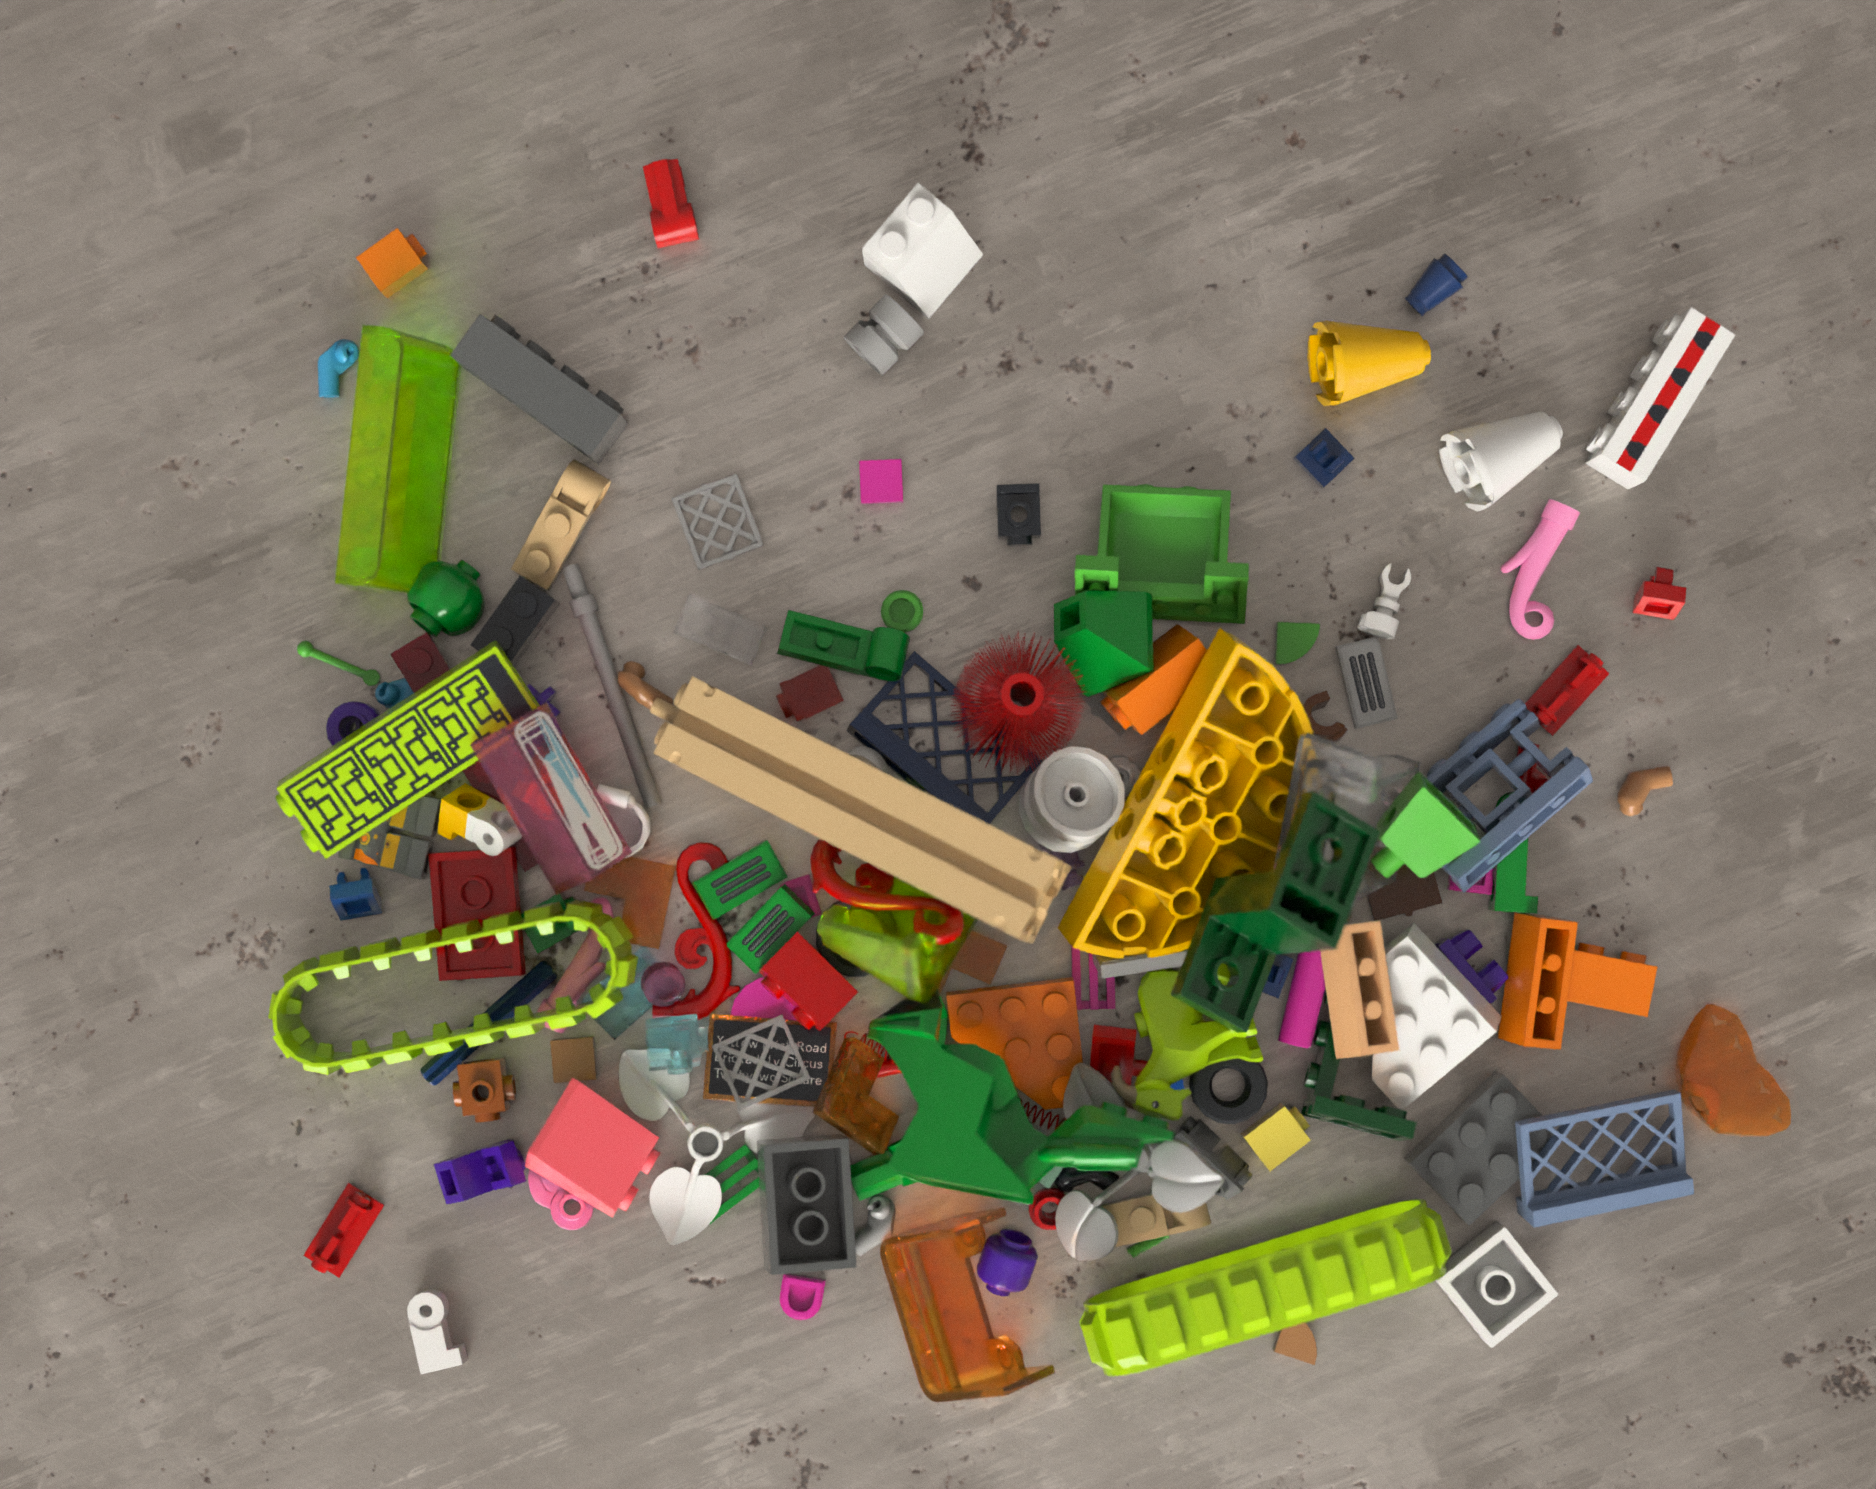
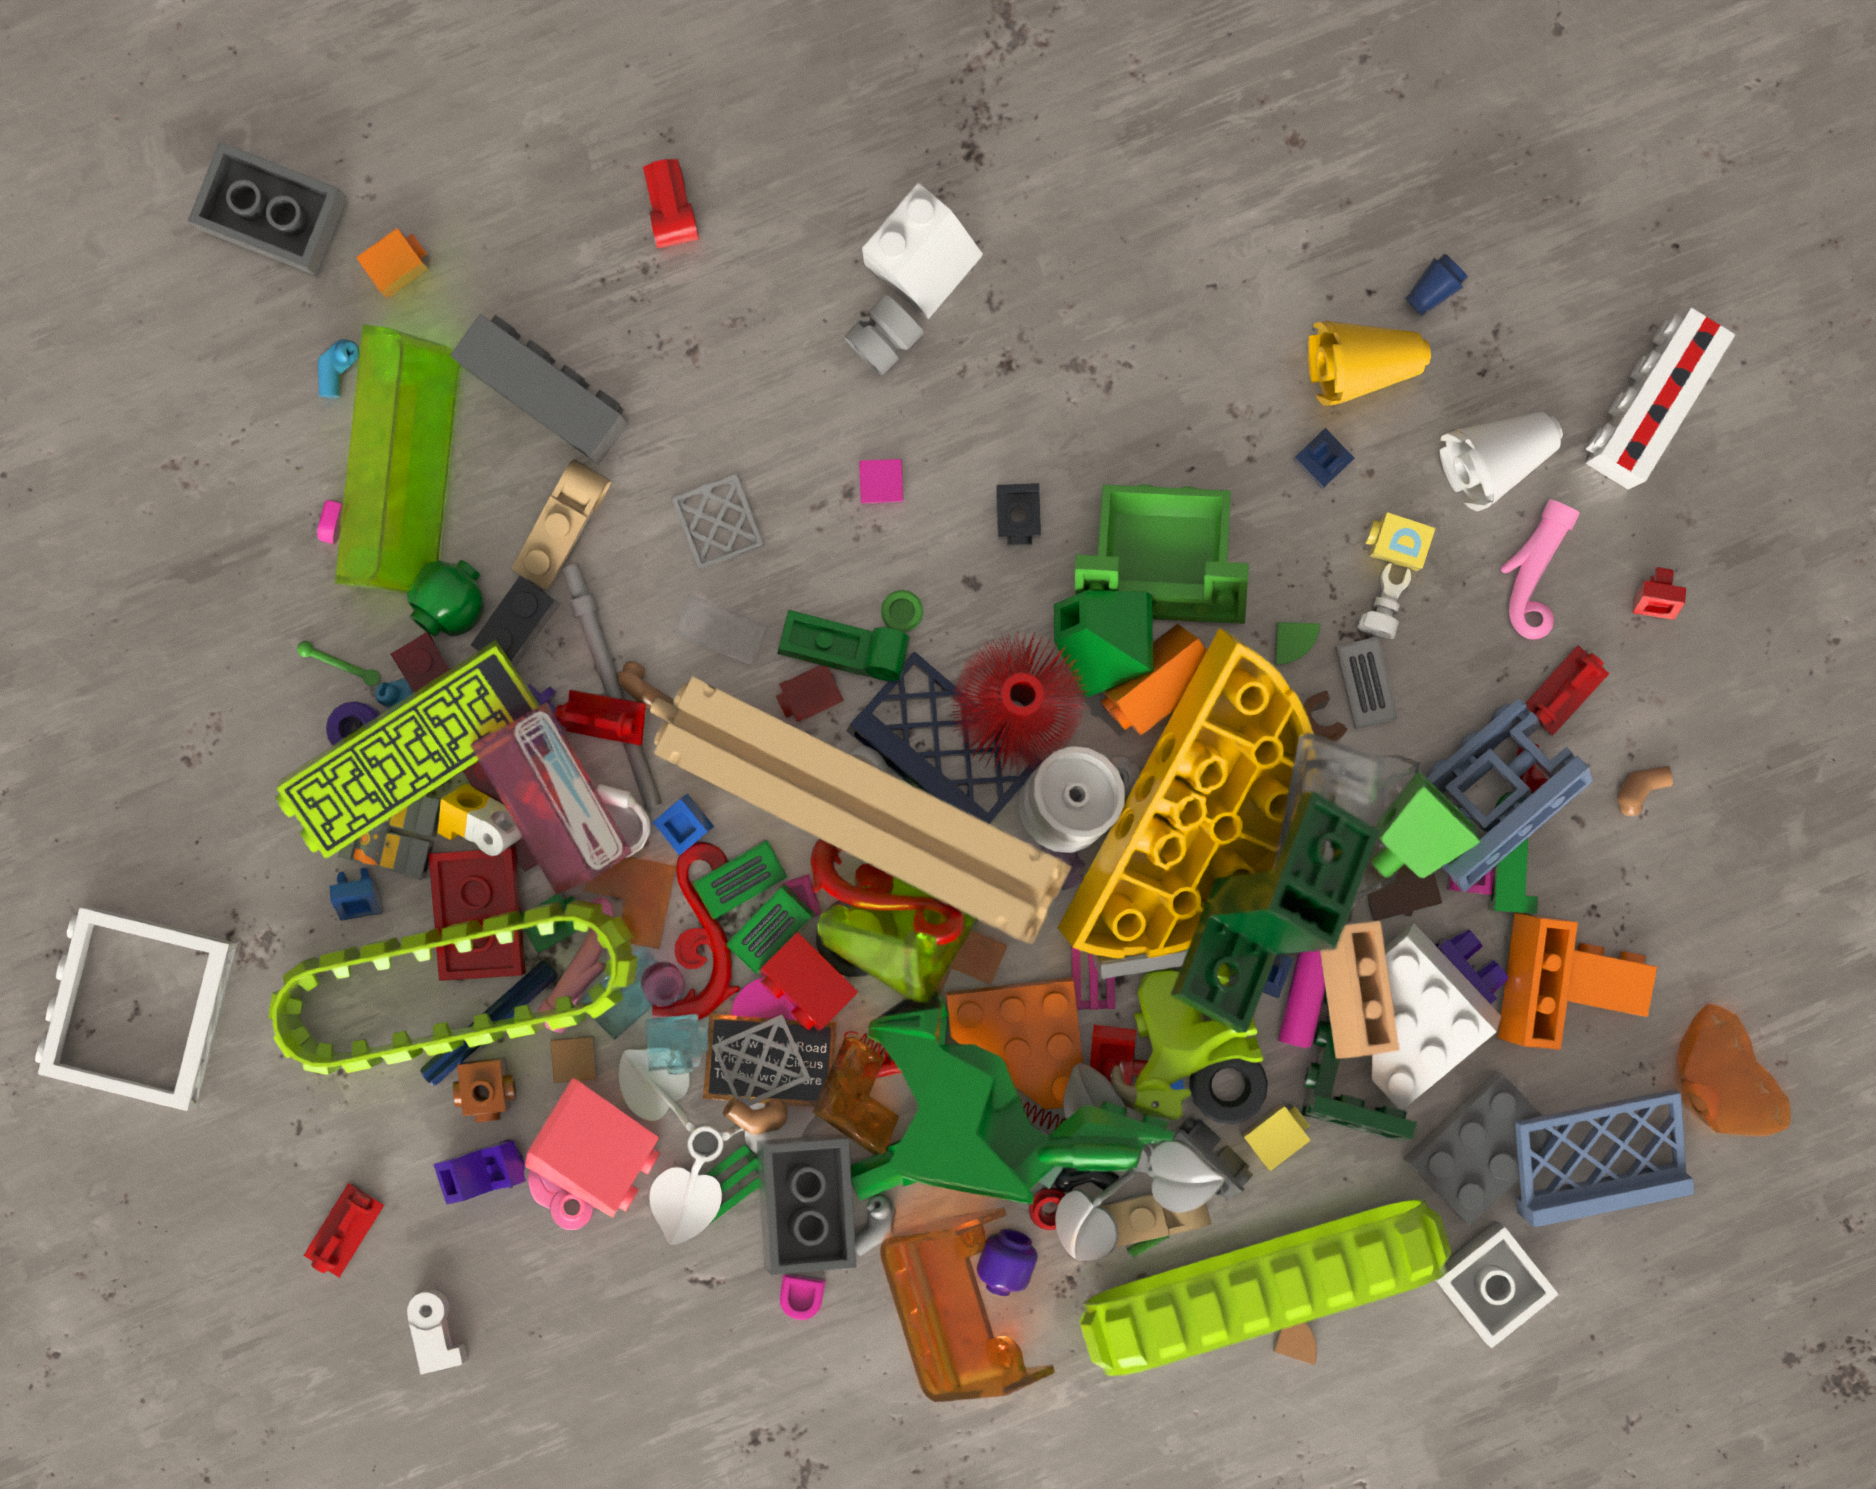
none -> white window [35,906,238,1111]
none -> dark grey brick [188,141,348,276]
none -> dark pink tile [317,500,350,545]
none -> red hinge [555,689,646,746]
none -> blue tile [653,794,715,855]
none -> medium nougat arm [723,1098,788,1135]
none -> light yellow brick [1365,512,1436,572]

